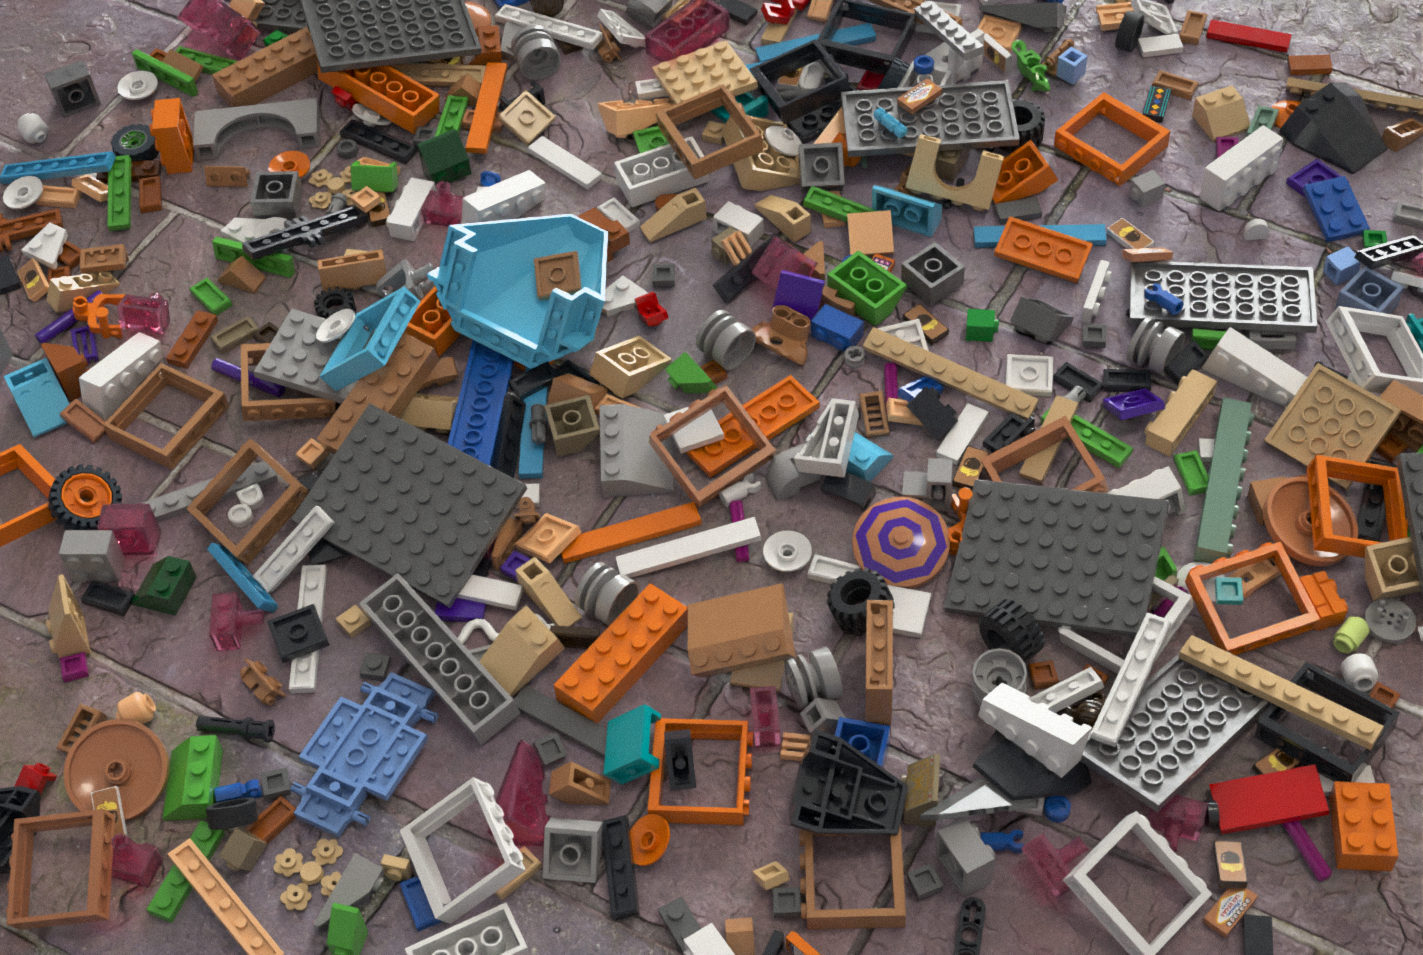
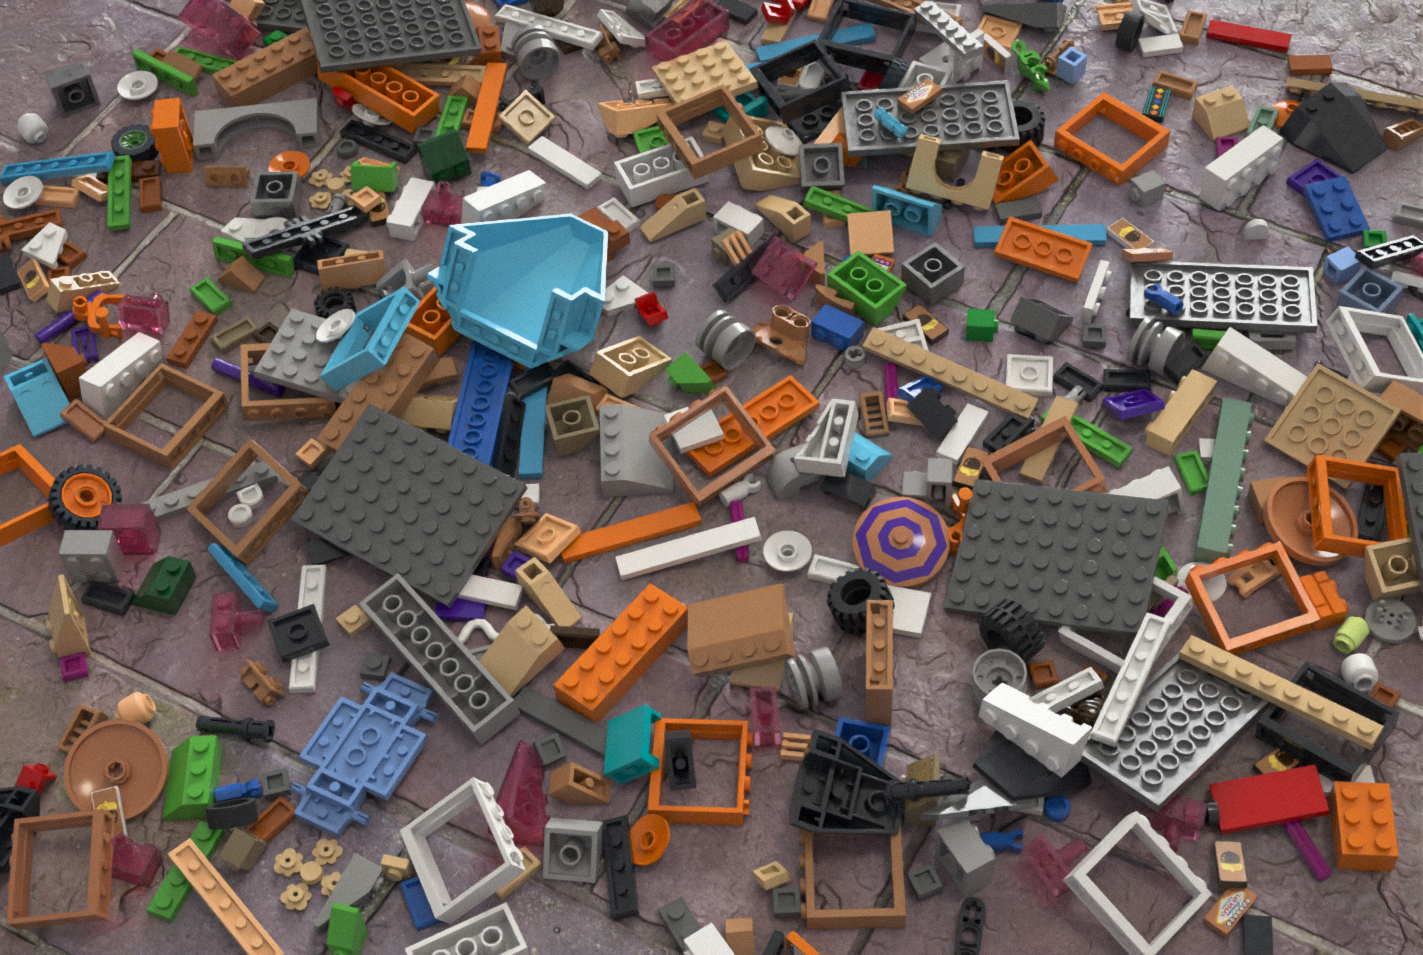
medium nougat bracket [80,244,129,274] -> none
white tile [253,506,335,593] -> none
dark grey axle [529,404,548,446] -> none
medium nougat tile [534,251,582,301] -> none
light grey wheel [574,562,639,626] -> none
dark purple tile [771,270,825,323] -> none
light grey brick [800,697,845,735] -> none
blue tile [913,55,934,75] -> none
teal plate [1214,577,1243,605] -> none
none -> black tile [293,236,350,276]
none -> black pin [886,777,970,804]

